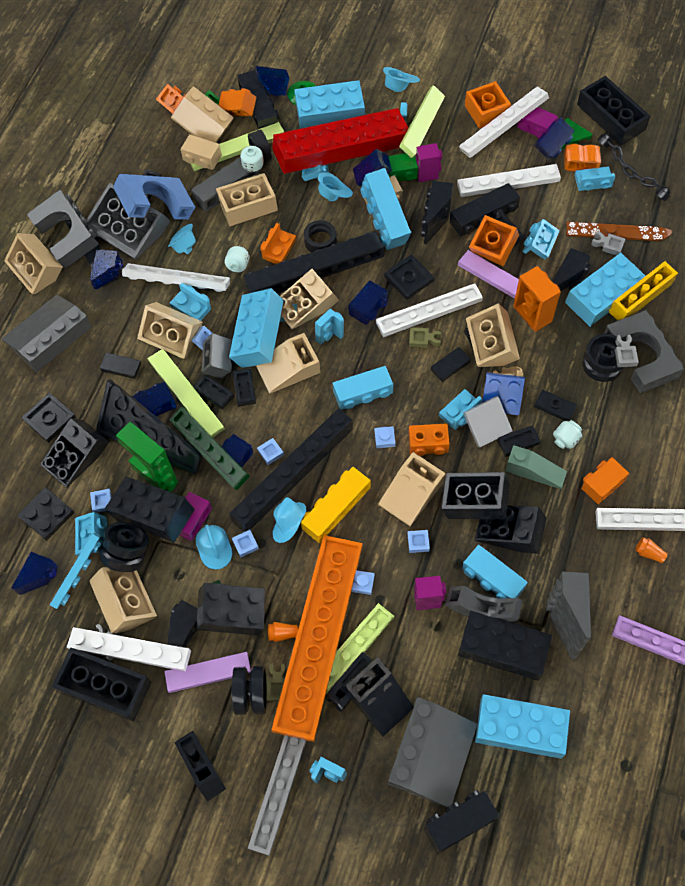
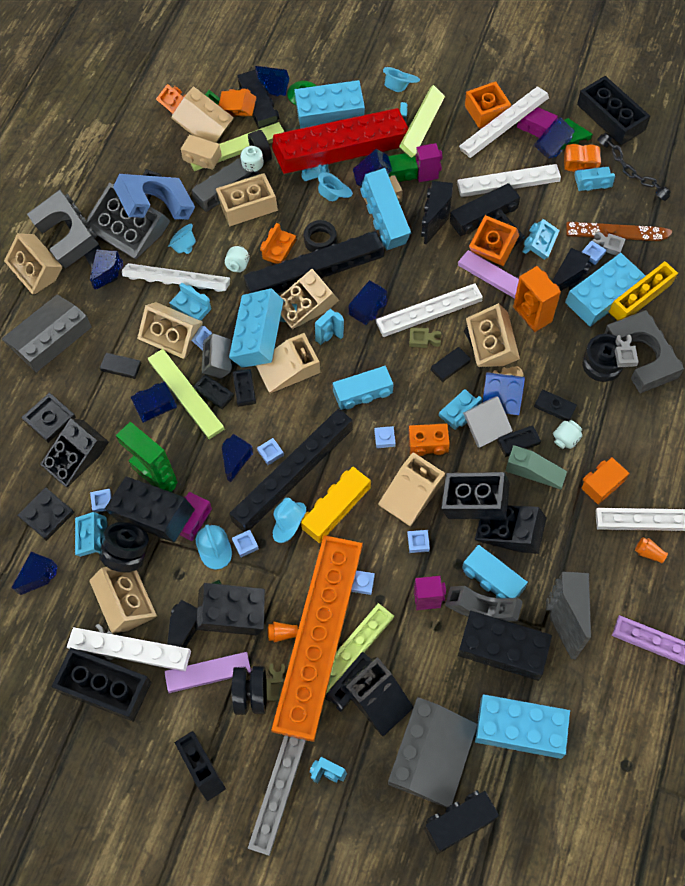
medium azure plate [50,532,102,609] -> none
black wing [96,379,203,474] -> none
dark green tile [169,406,250,490] -> none
black plate [384,254,434,300] -> none
none -> light blue plate [582,241,606,265]

